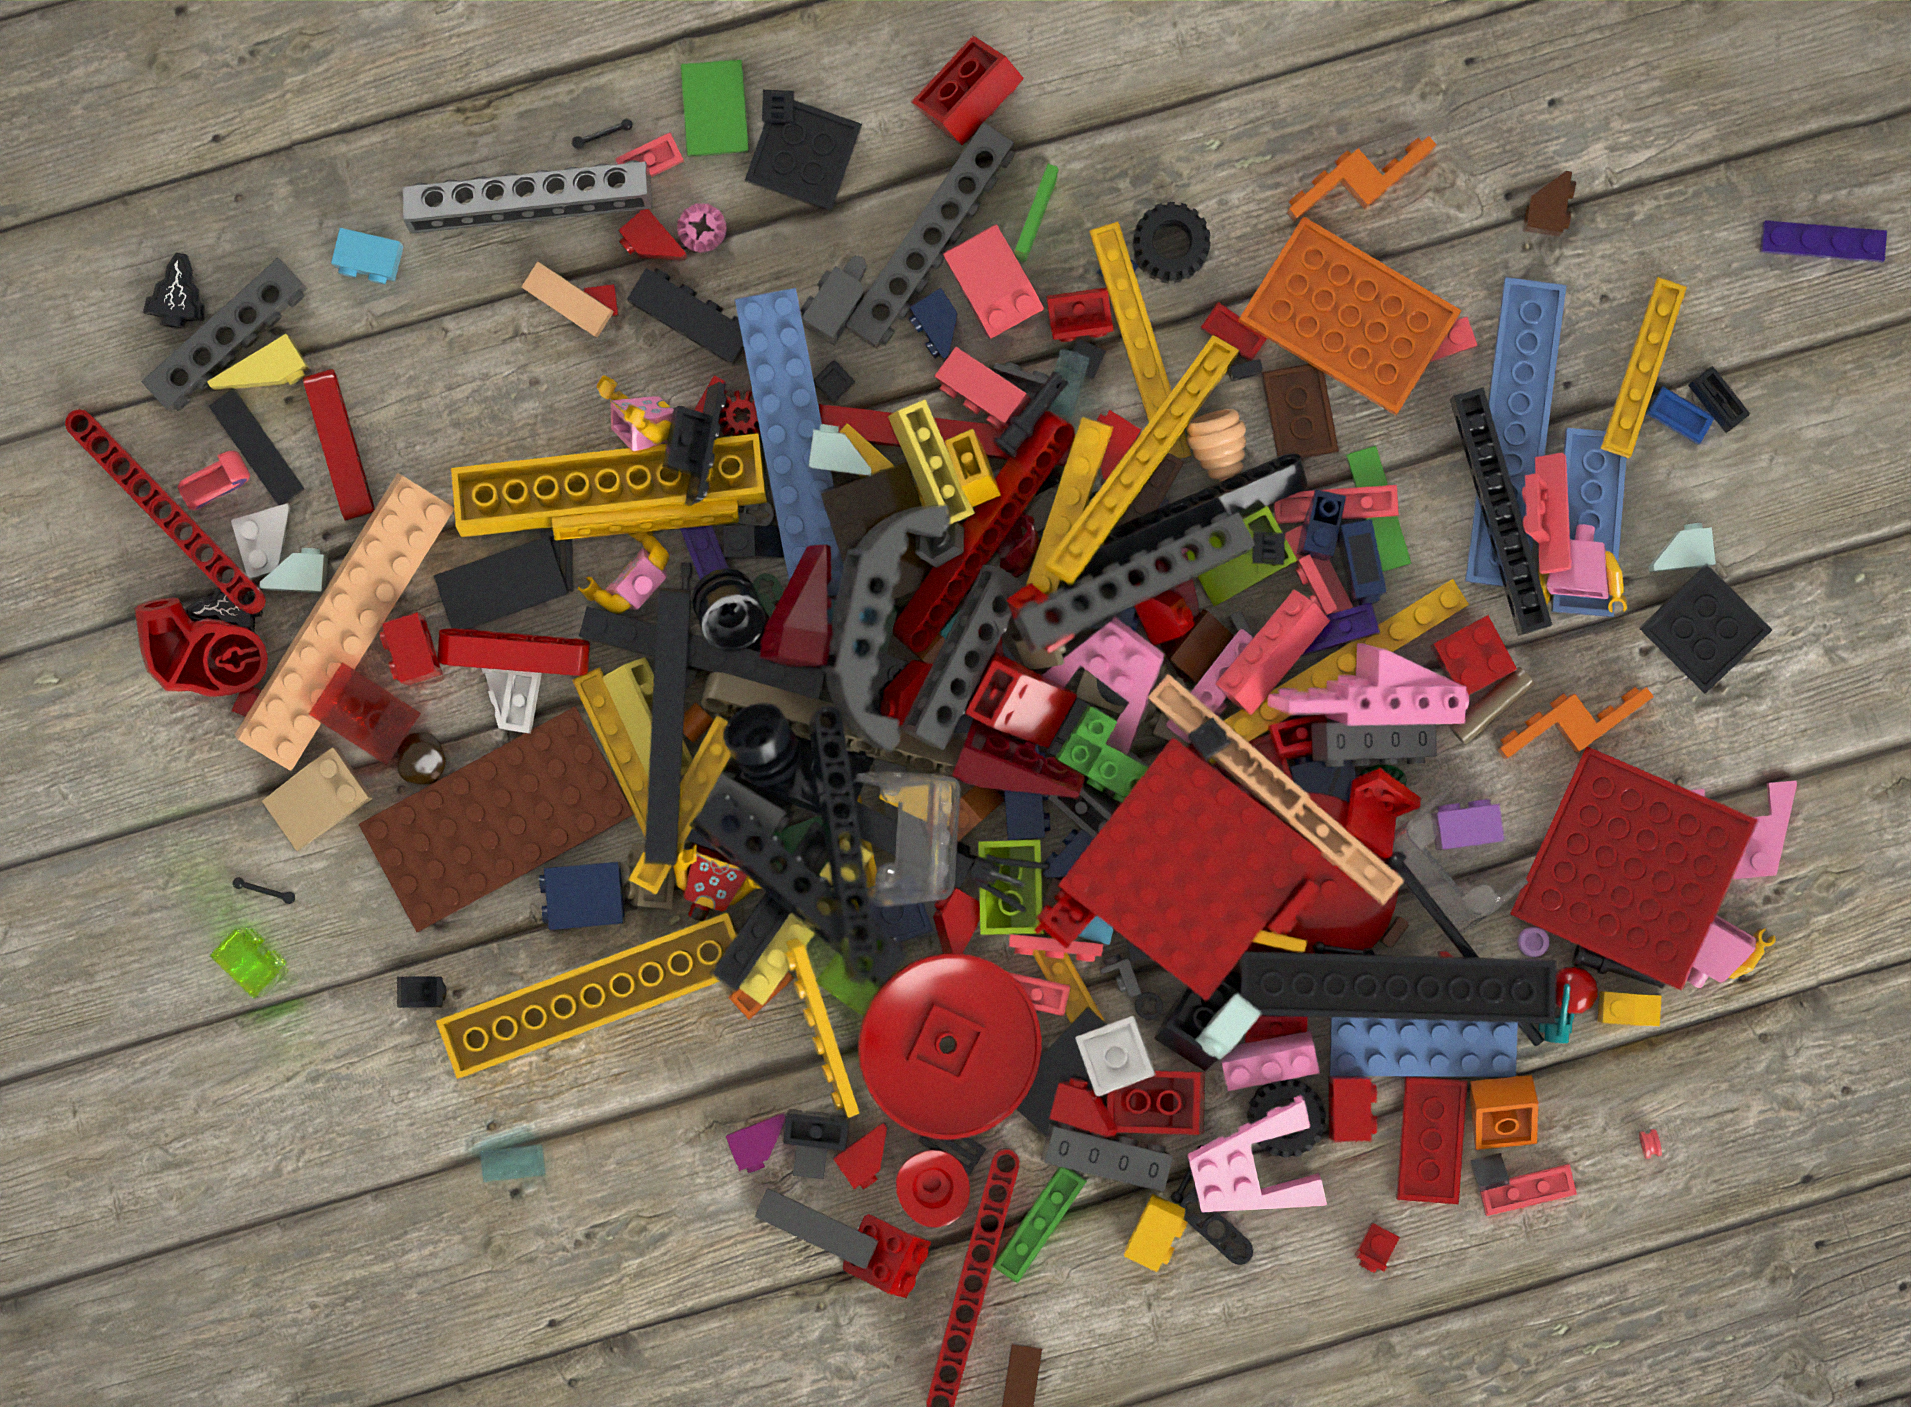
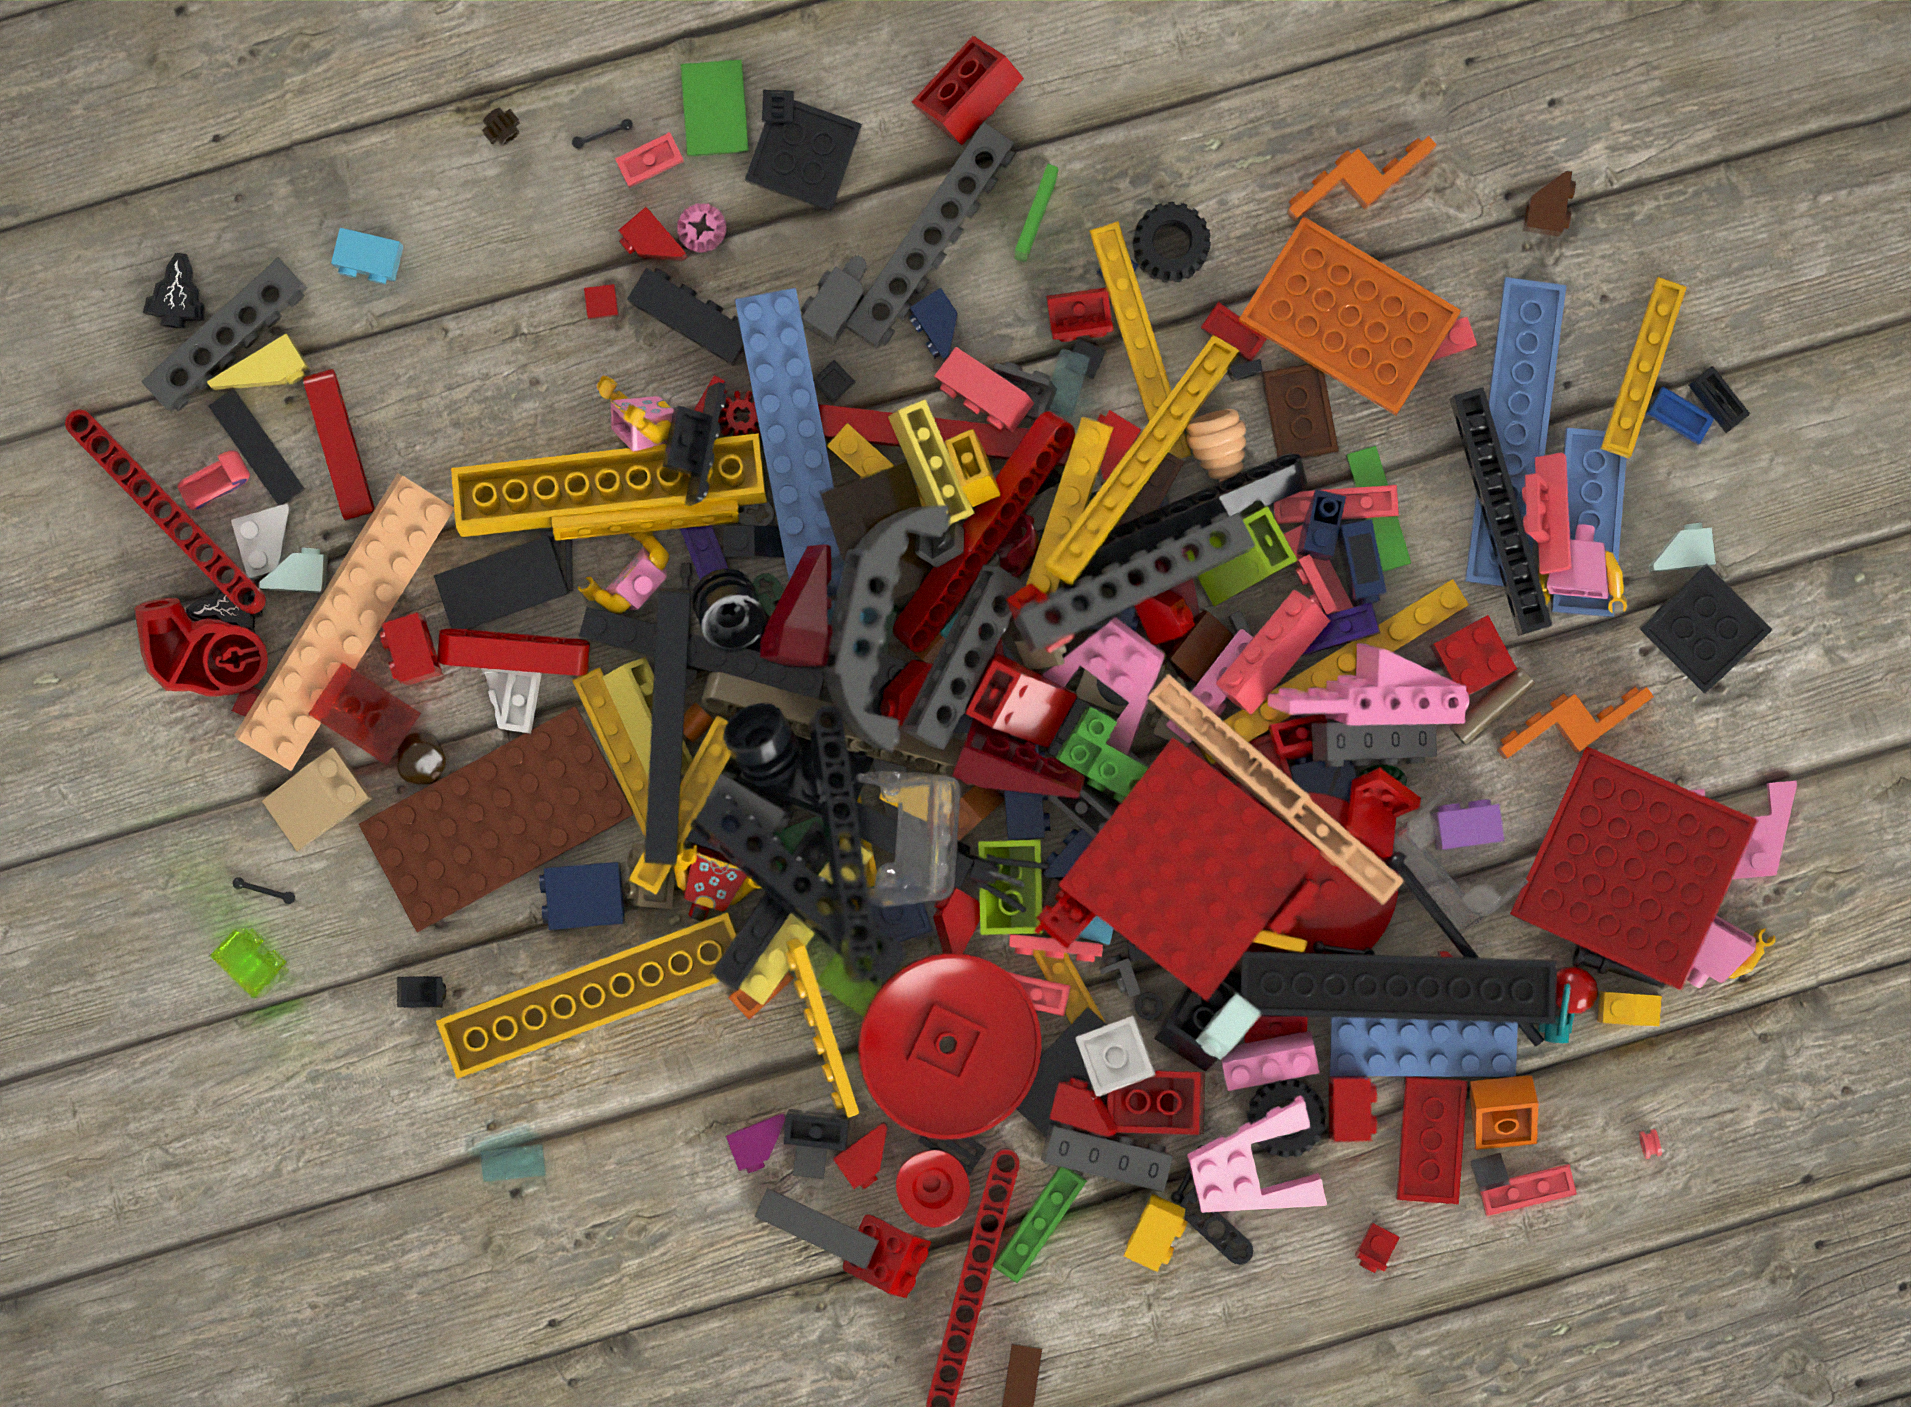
dark grey brick [403,160,652,234] -> none
light nougat tile [522,261,614,337] -> none
light aqua slope [808,424,871,476] -> none
coral slope [942,224,1044,339] -> none
black pin [993,371,1069,458] -> none
black tile [1187,717,1231,761] -> none
black tile [1252,532,1285,565] -> none
reddish brown tile [1379,916,1409,948] -> none
lavender tile [1517,926,1549,957] -> none
dark purple plate [1760,220,1887,263] -> none
none -> dark brown gear [482,107,520,146]

